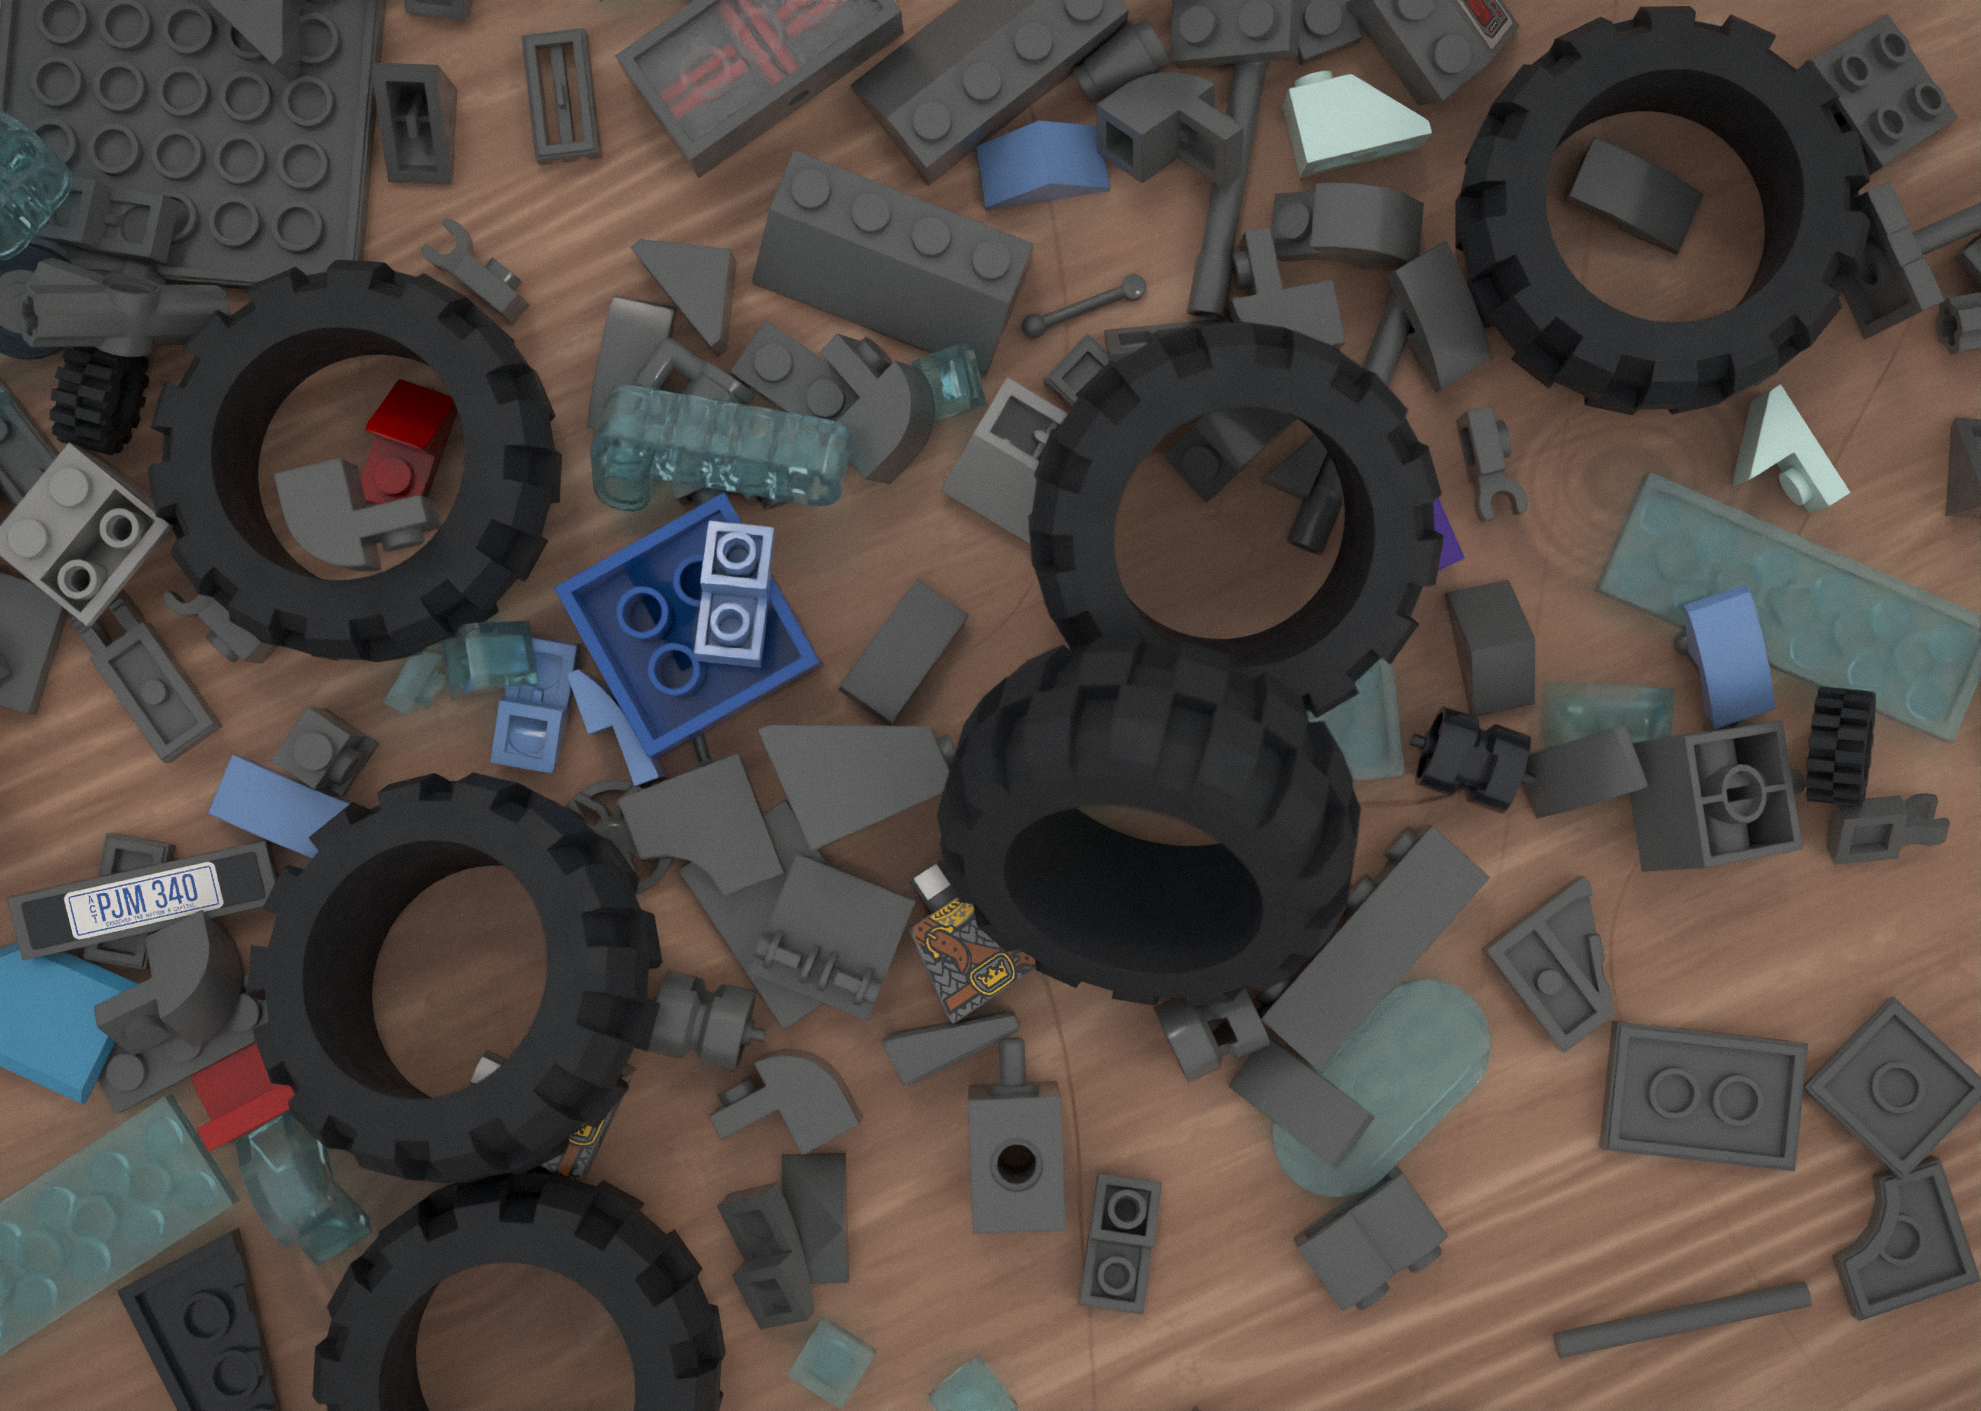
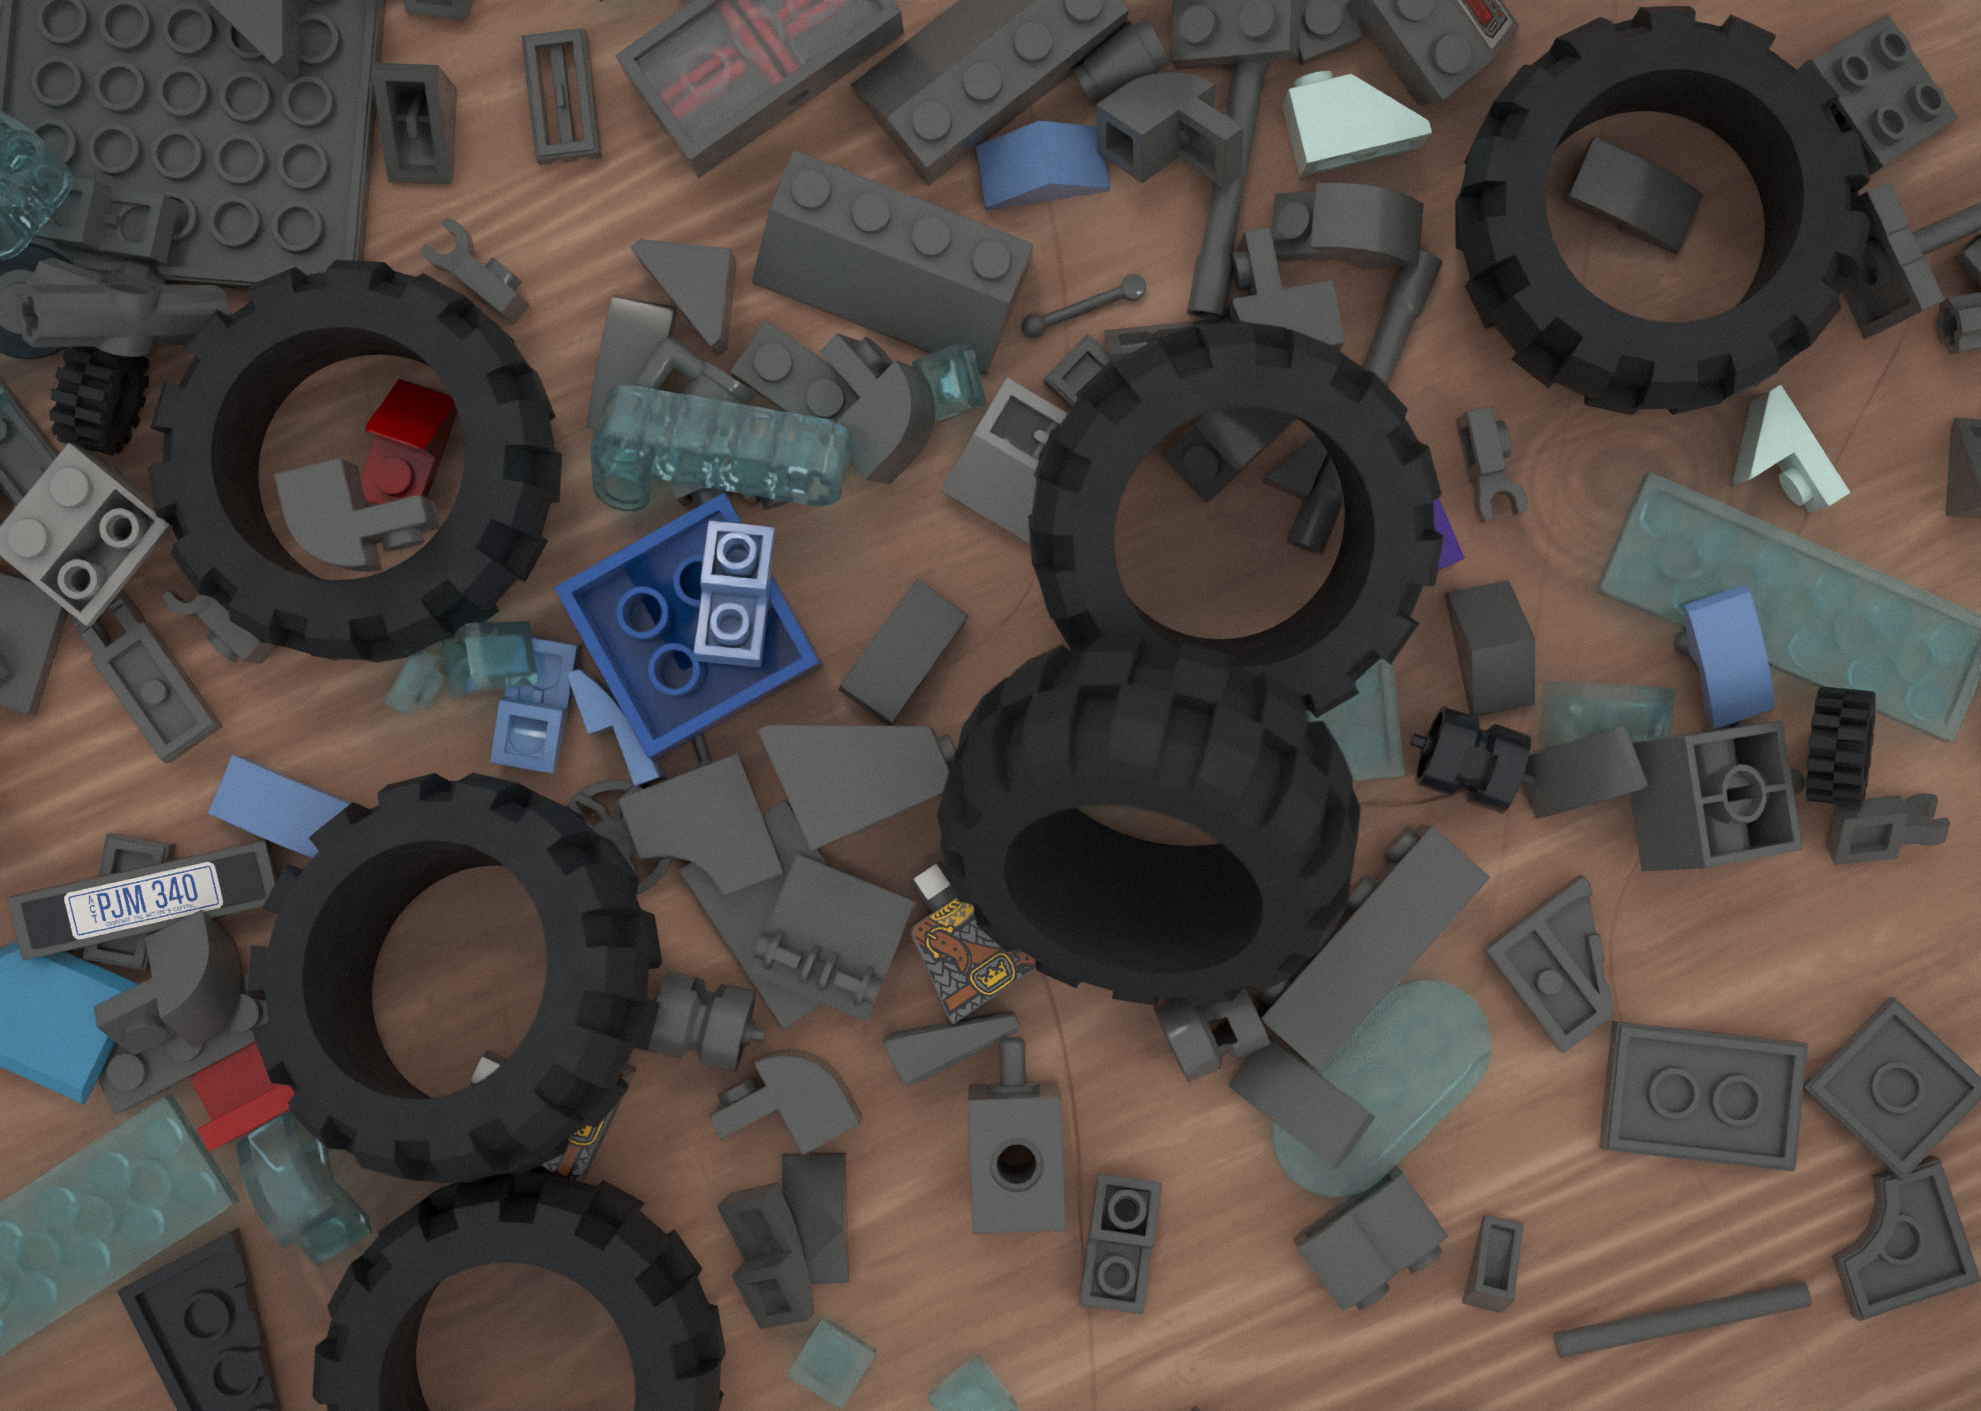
dark grey brick [271,707,379,796] -> none
dark grey slope [1385,241,1491,392] -> none
none -> dark grey piece [1462,1215,1523,1313]

